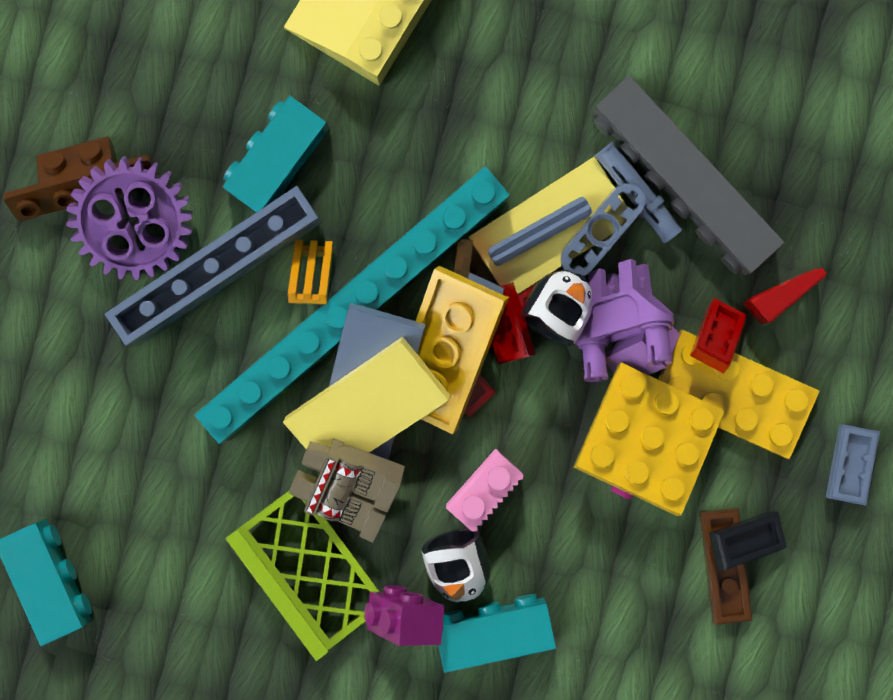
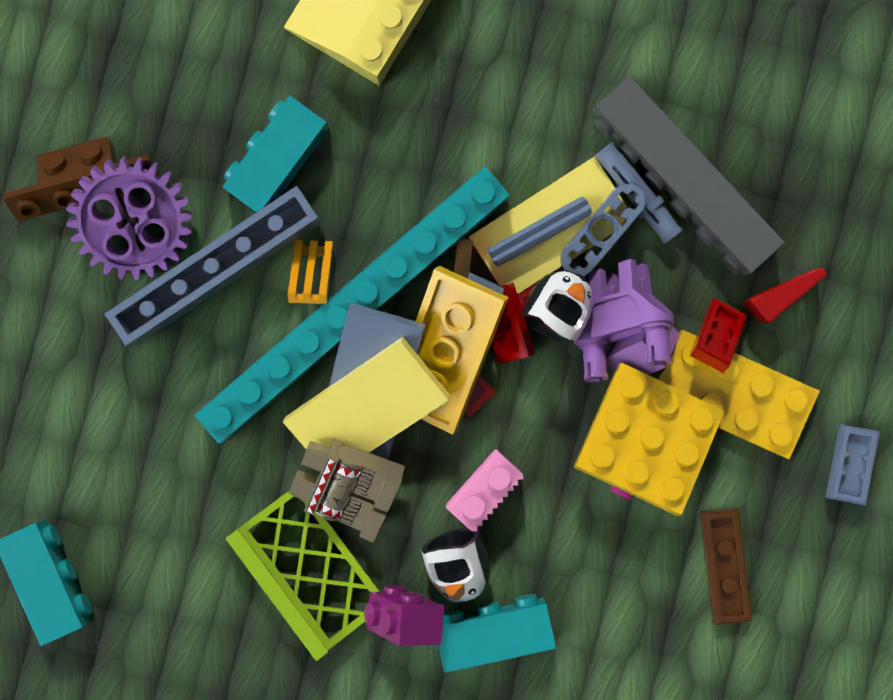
black tile [709,511,787,570] -> none

